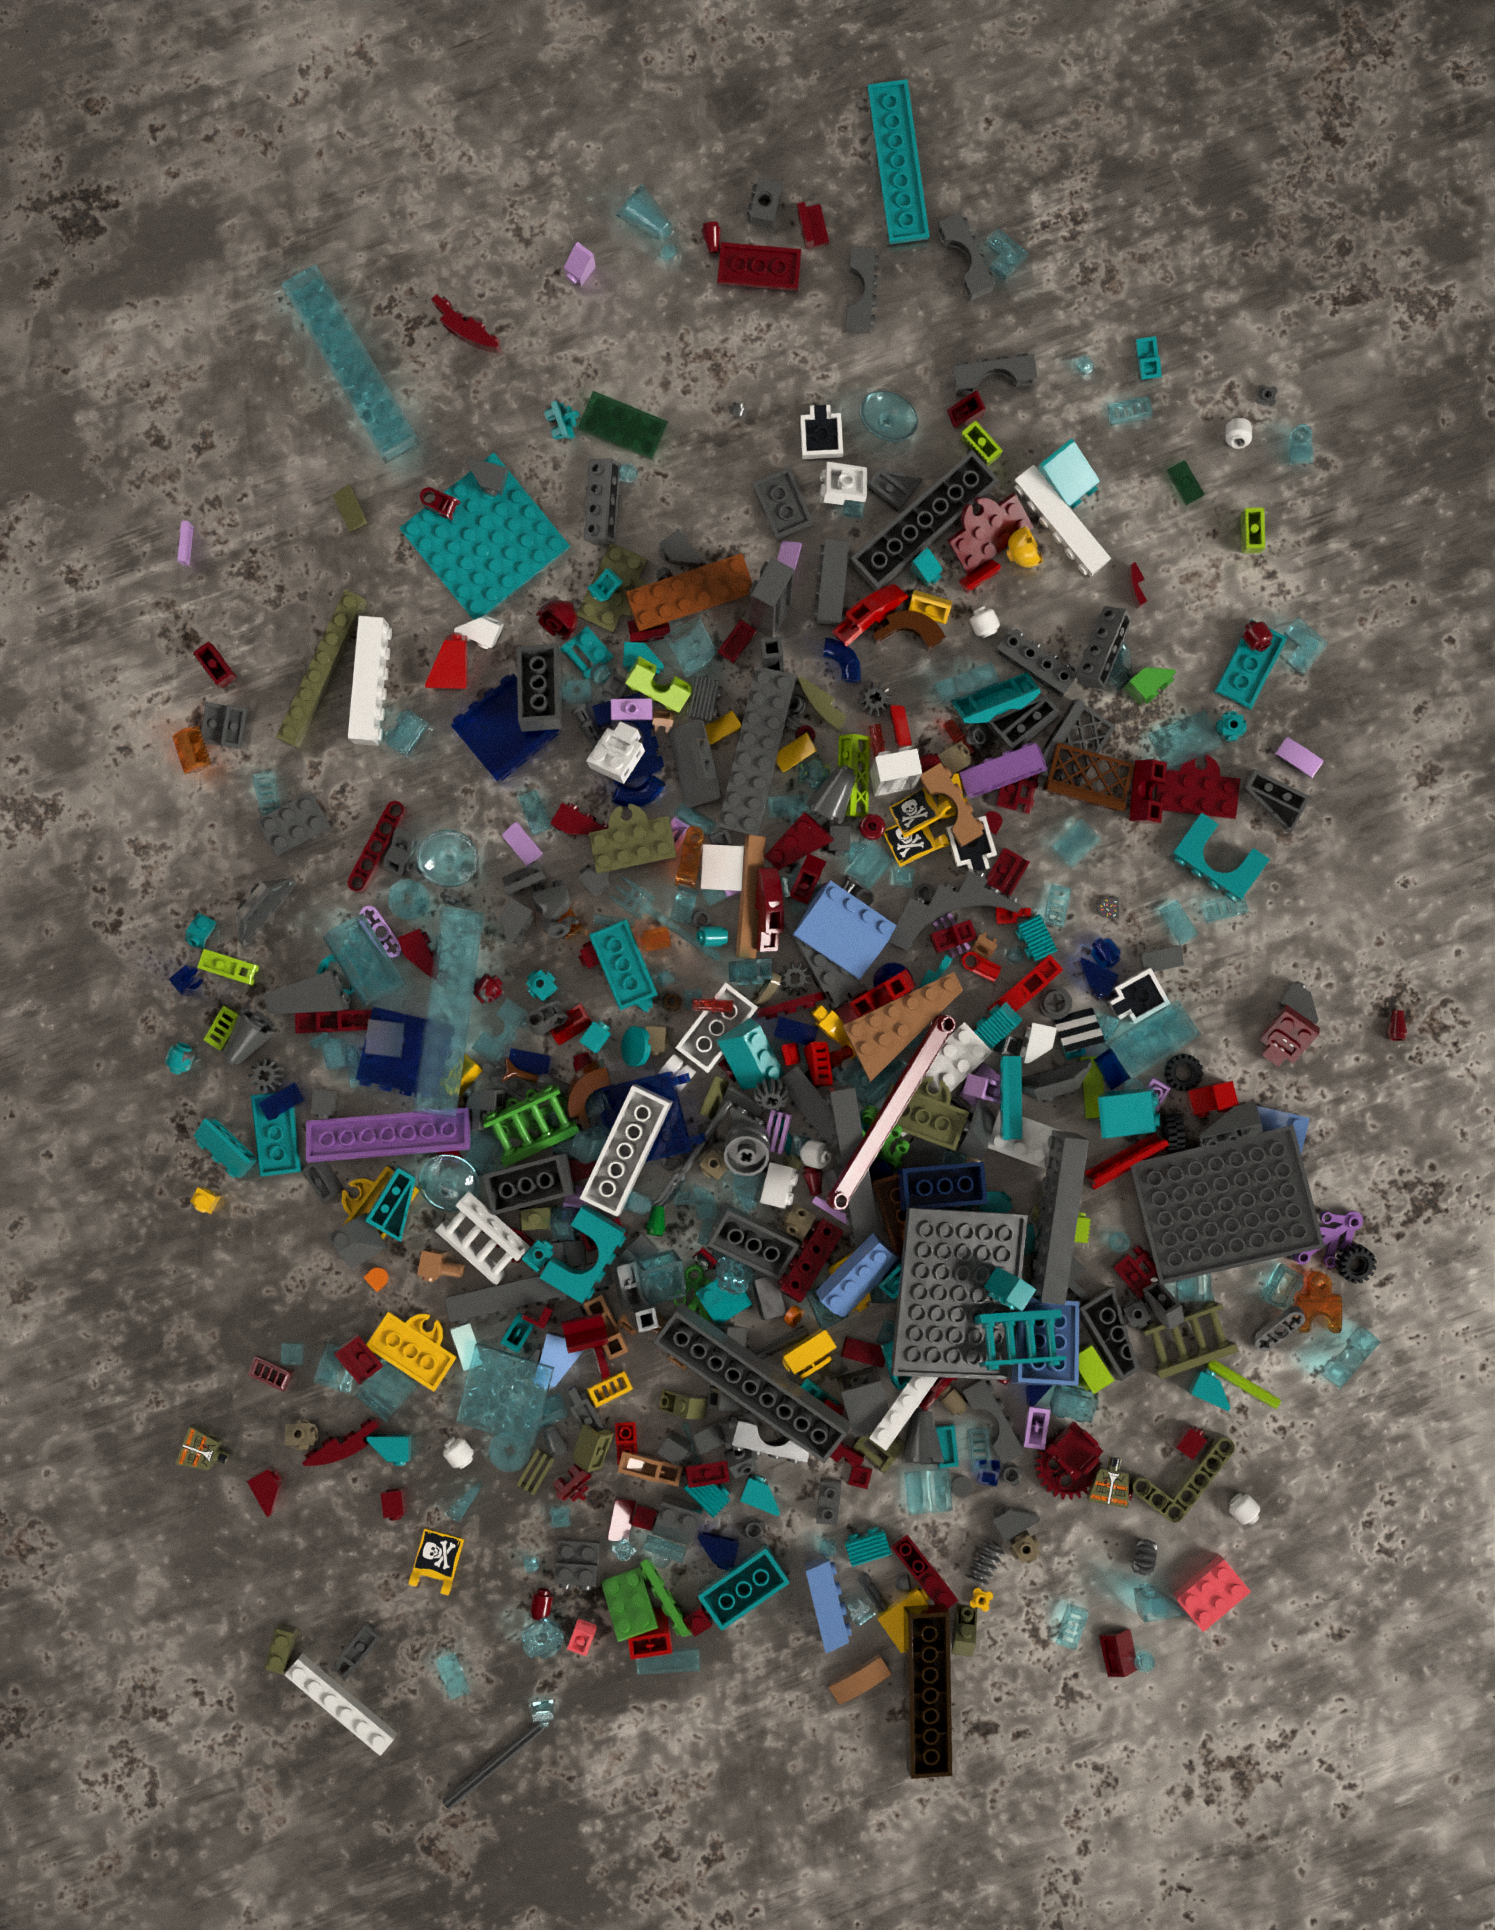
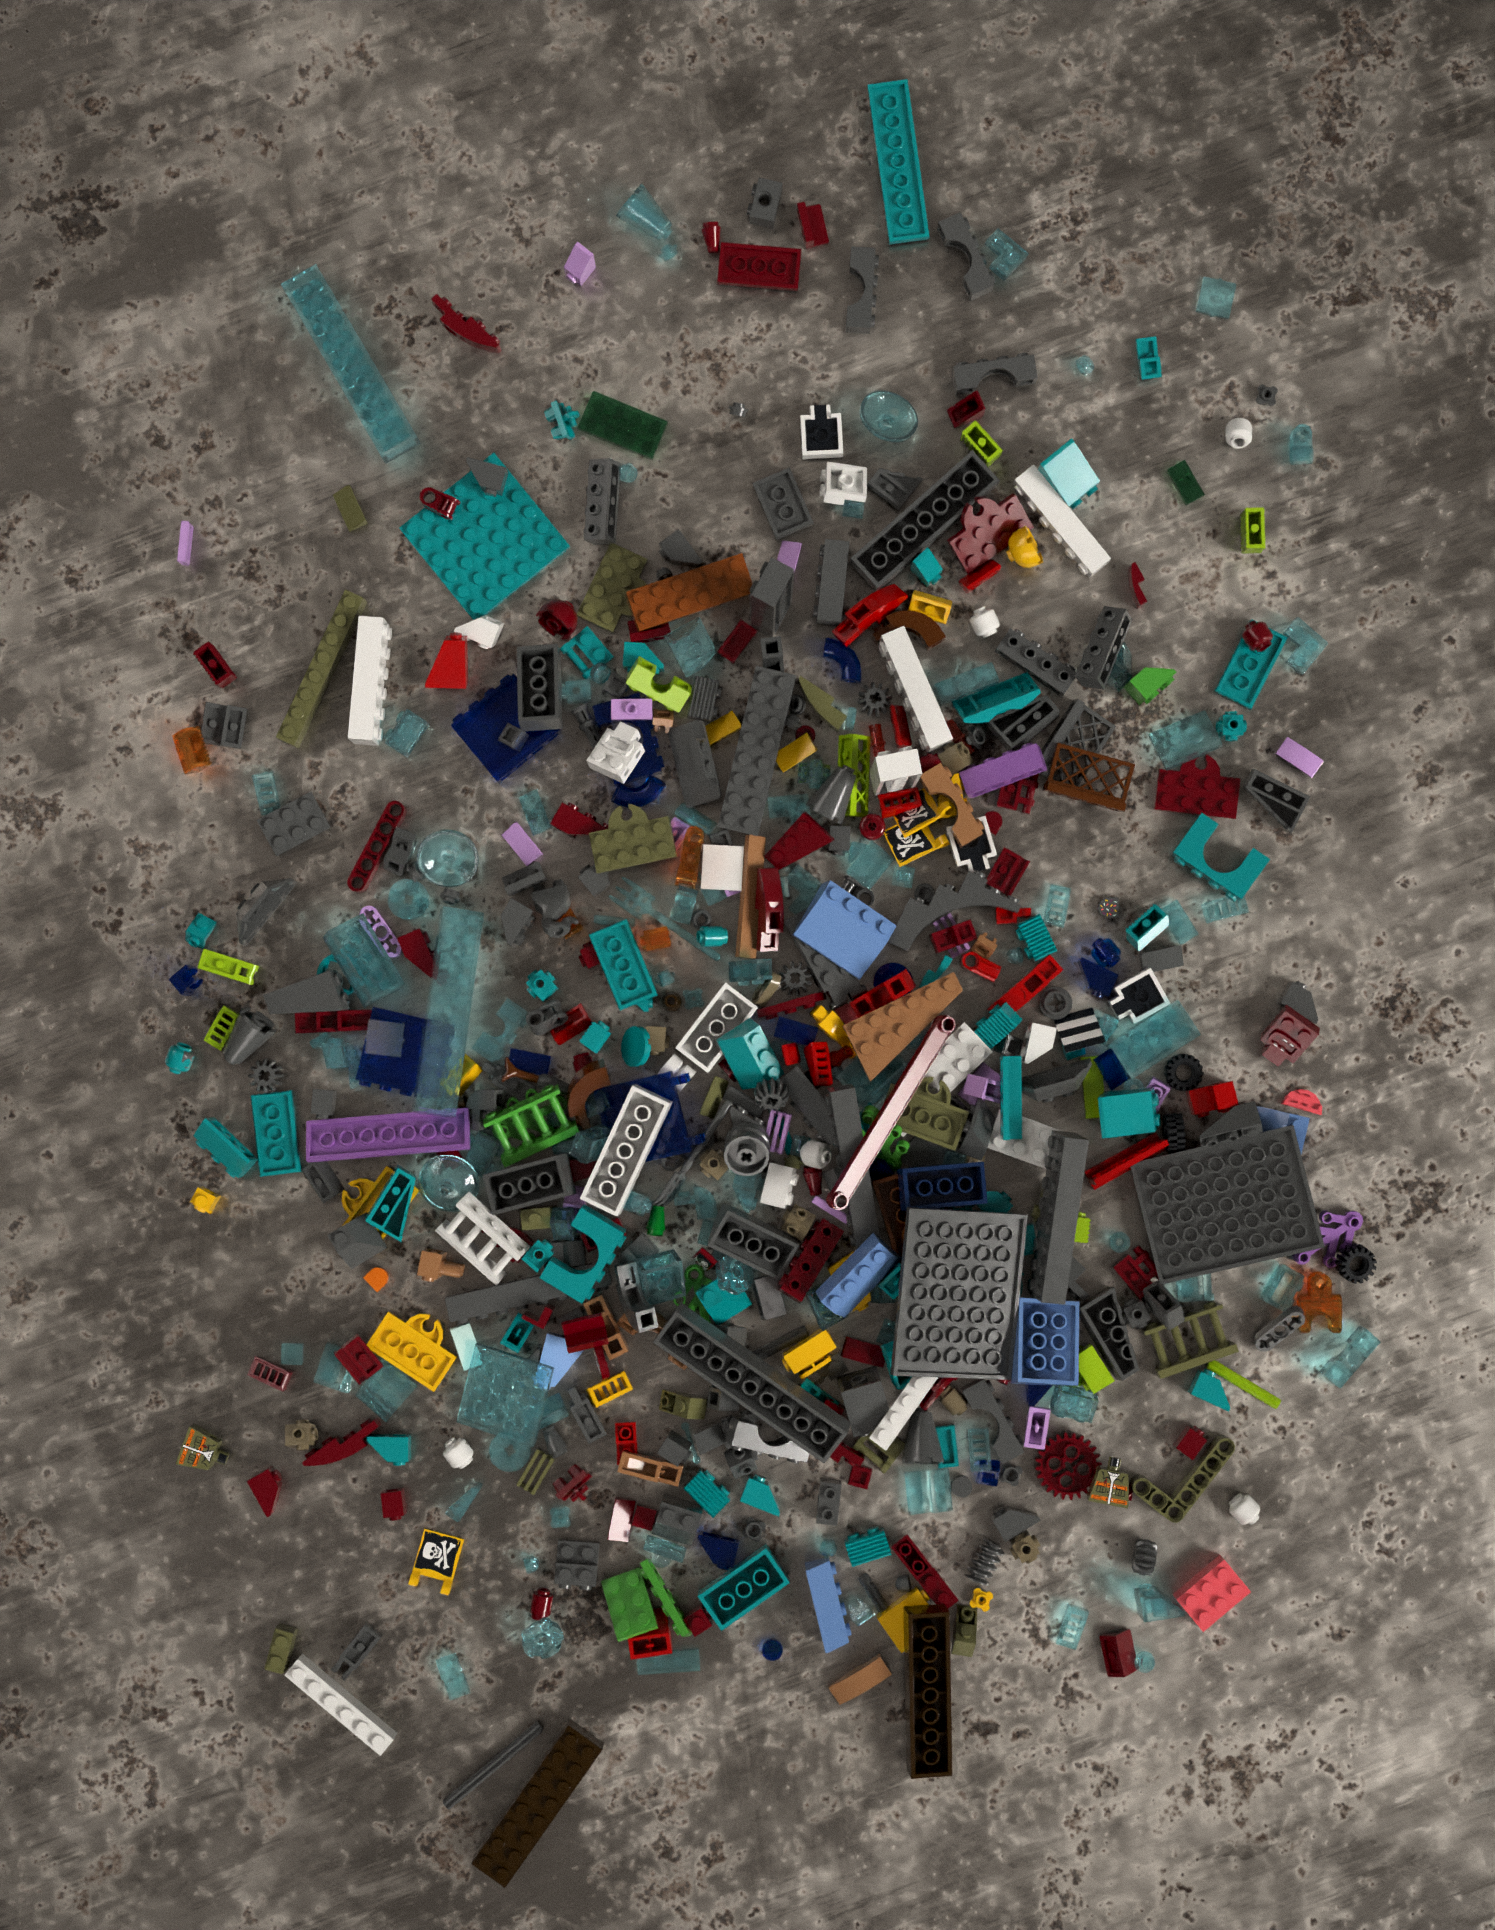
clear blue tile [258,1082,305,1121] -> none
dark red head [472,974,503,1004] -> none
clear light blue tile [532,1700,554,1728] -> none
coral slope [567,1619,597,1656] -> none
olive panel [572,1424,614,1472] -> none
teal bracket [587,568,623,602] -> none
clear light blue plate [612,1538,636,1561] -> none
dark red panel [683,1461,730,1488] -> none
clear red axle [692,997,733,1014] -> none
orange tile [784,1305,805,1328] -> none
dark red slope [789,853,827,905] -> none
teal fence [975,1309,1066,1371] -> none
teal wedge [984,1266,1036,1311] -> none
dark red panel [1044,1421,1104,1481] -> none
clear light blue plate [1051,818,1102,868] -> none
clear light blue slope [1107,396,1153,426] -> none
dark red arch [1129,759,1167,824] -> none
dark red cone [1387,1010,1408,1041] -> none
none -> dark brown brick [471,1719,604,1888]
none -> dark grey slope [498,723,529,752]
none -> clear blue tile [762,1638,783,1661]
none -> clear light blue tile [845,707,857,731]
none -> white brick [878,626,953,754]
none -> red slope [878,787,922,819]
none -> teal brick [1126,904,1169,951]
none -> clear light blue piece [1196,277,1236,319]
none -> coral tile [1281,1089,1322,1115]

